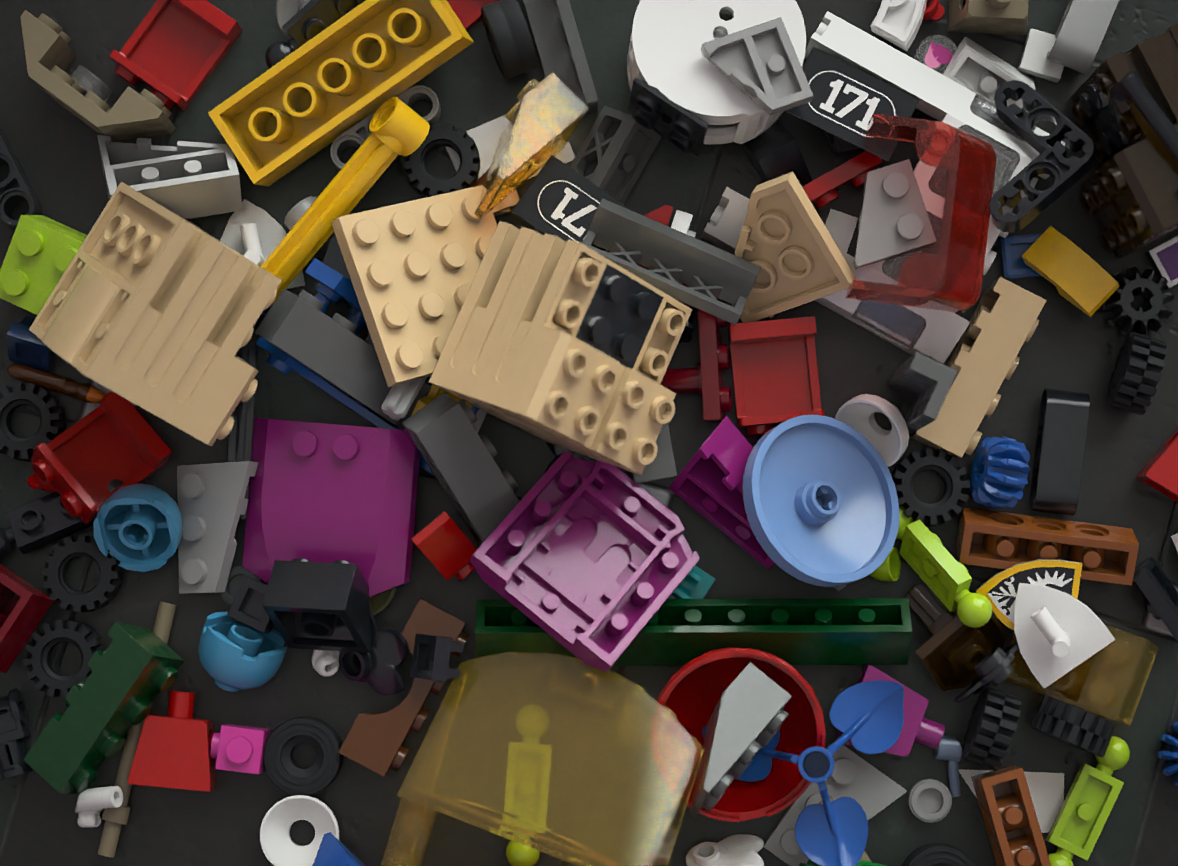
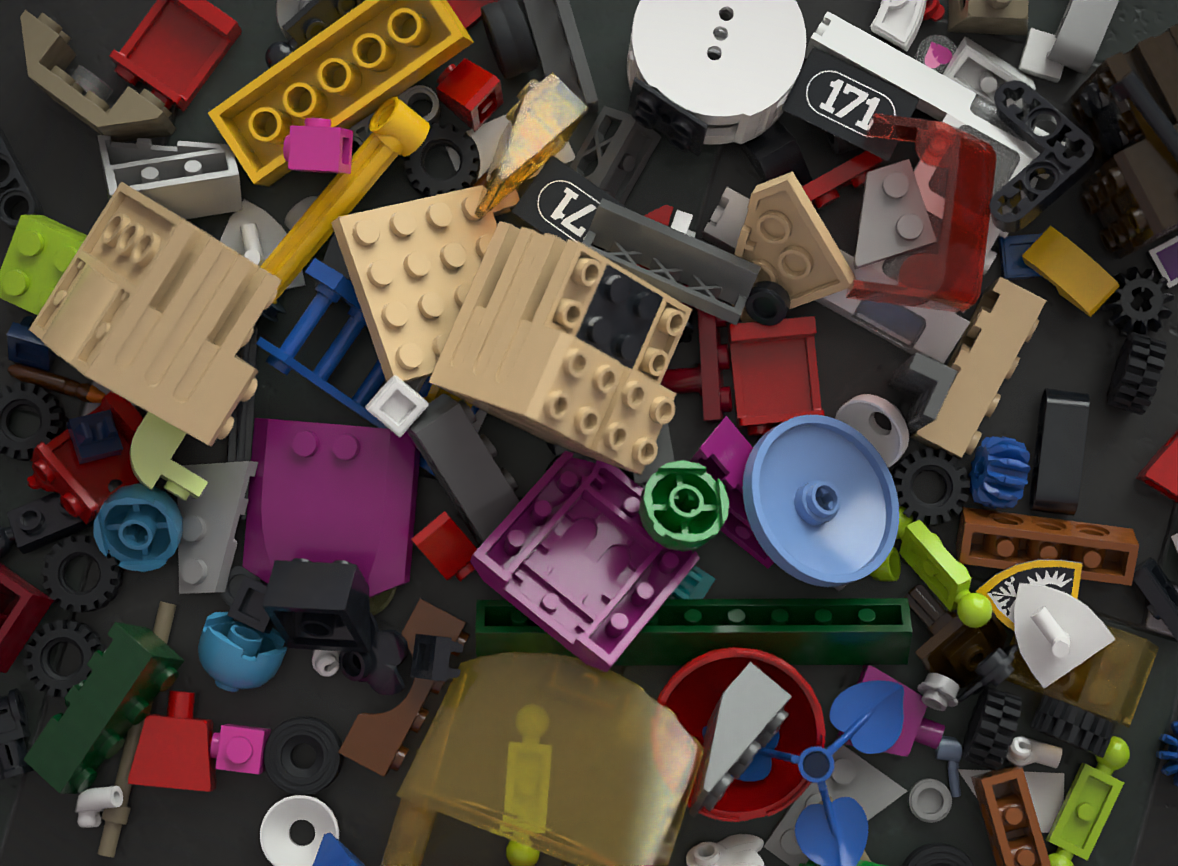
dark grey brick [255,289,431,430] -> none
light grey wing [701,17,813,116] -> none
white sticker [825,209,858,253] -> none
none -> dark blue tile [67,410,123,464]
none -> yellowish green brick [130,412,208,501]
none -> dark pink brick [283,118,353,174]
none -> white tile [365,375,429,437]
none -> red slope [436,58,504,132]
none -> green cylinder [639,460,729,551]
none -> black tile [745,281,791,326]
none -> light grey plate [918,673,960,711]
none -> white arm [1006,736,1062,768]

